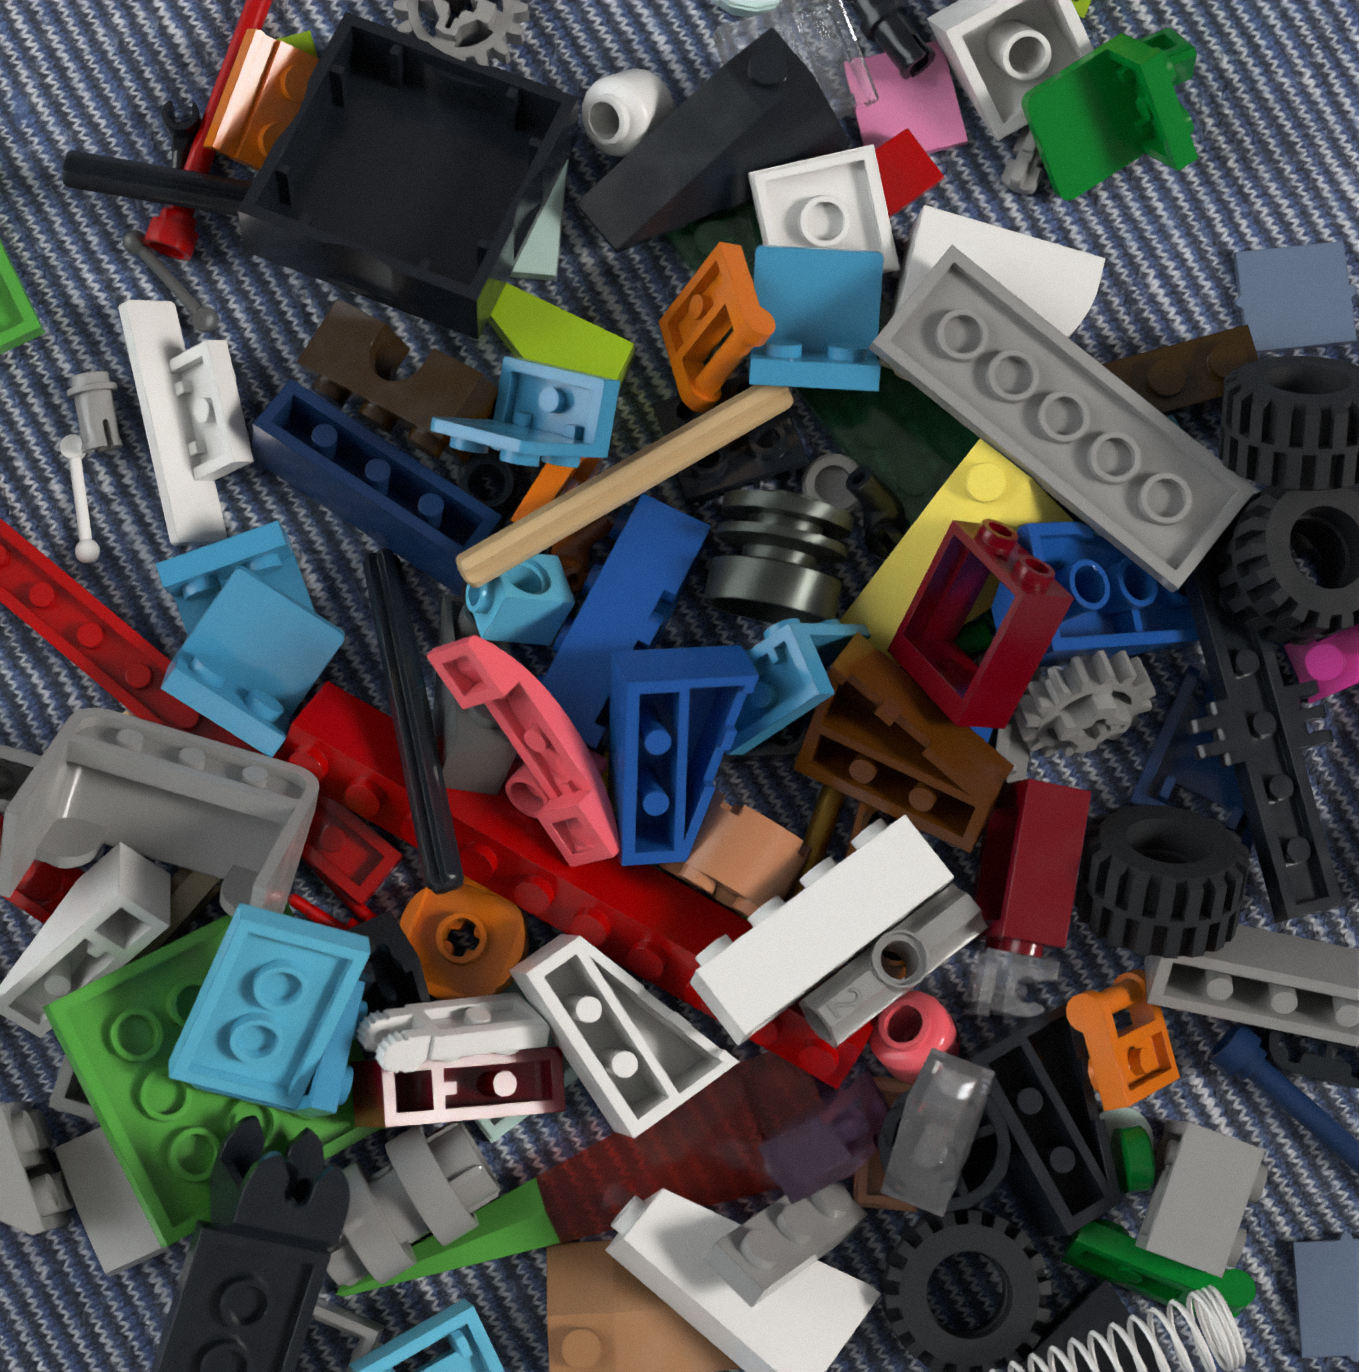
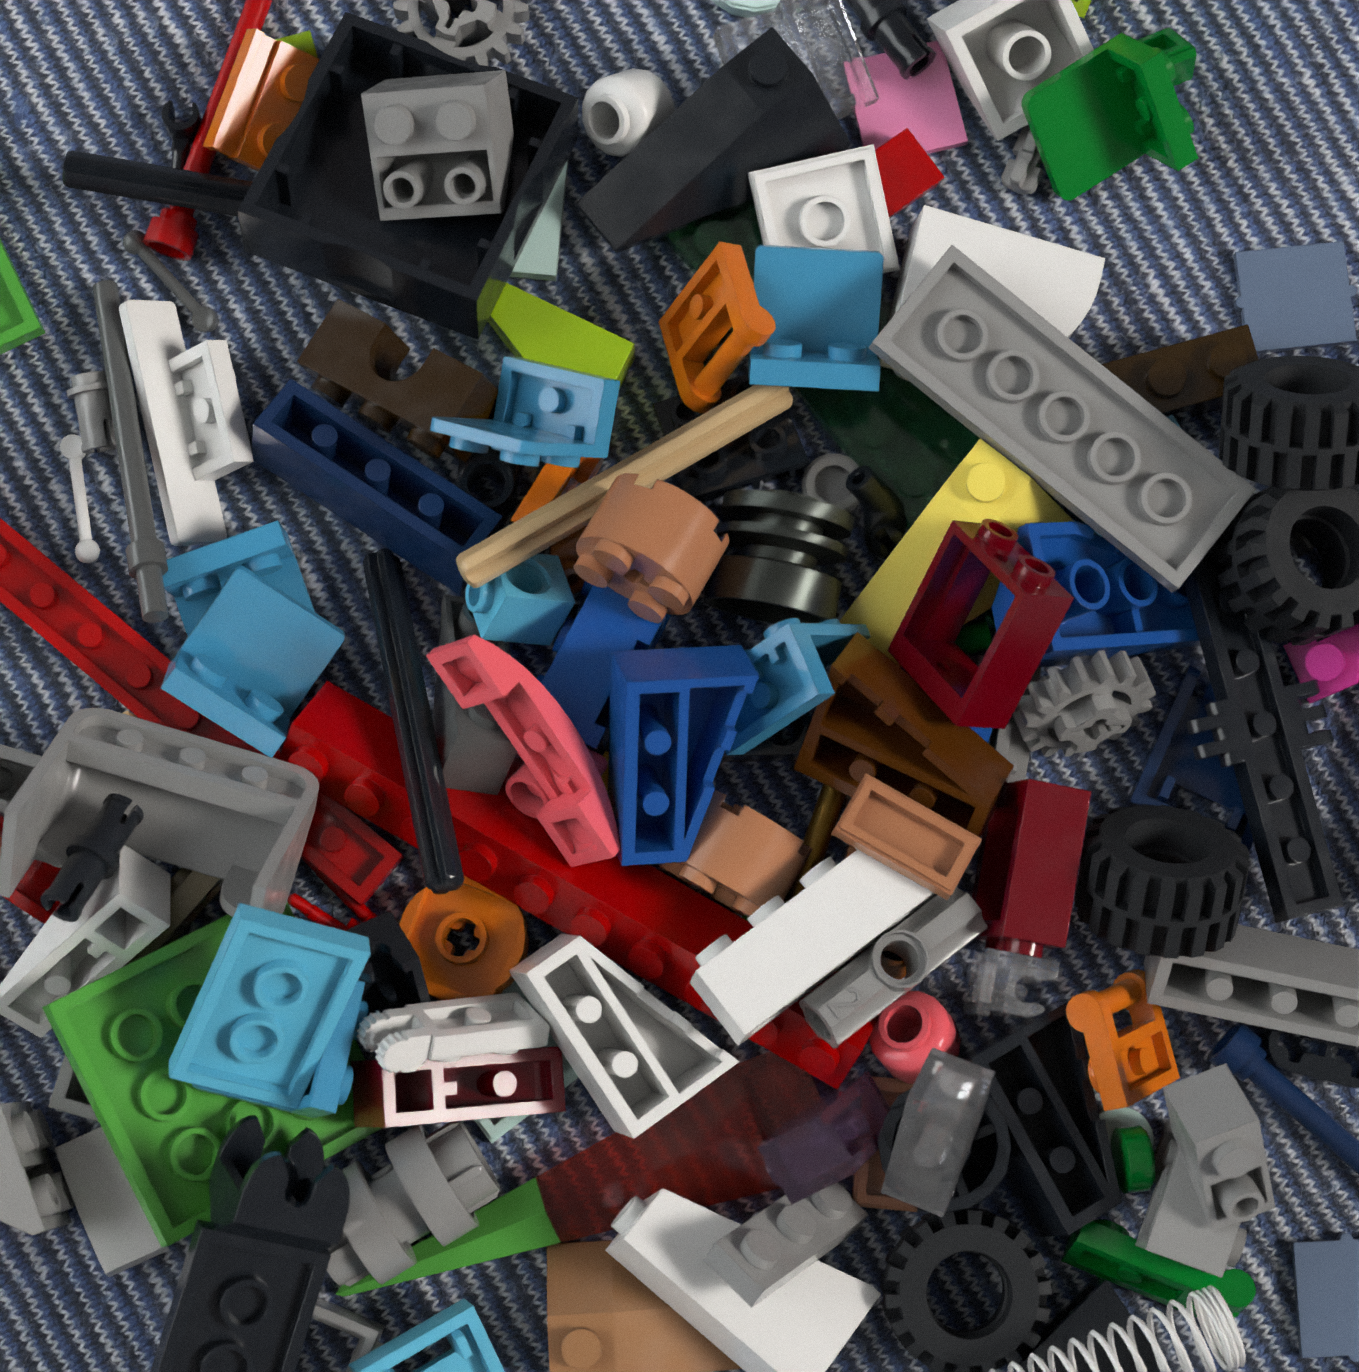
none -> black pin [40,793,144,922]
none -> dark grey bar [93,280,169,623]
none -> light grey slope [361,70,514,221]
none -> nougat brick [573,473,729,623]
none -> nougat tile [831,773,982,900]
none -> light grey slope [1163,1063,1275,1231]

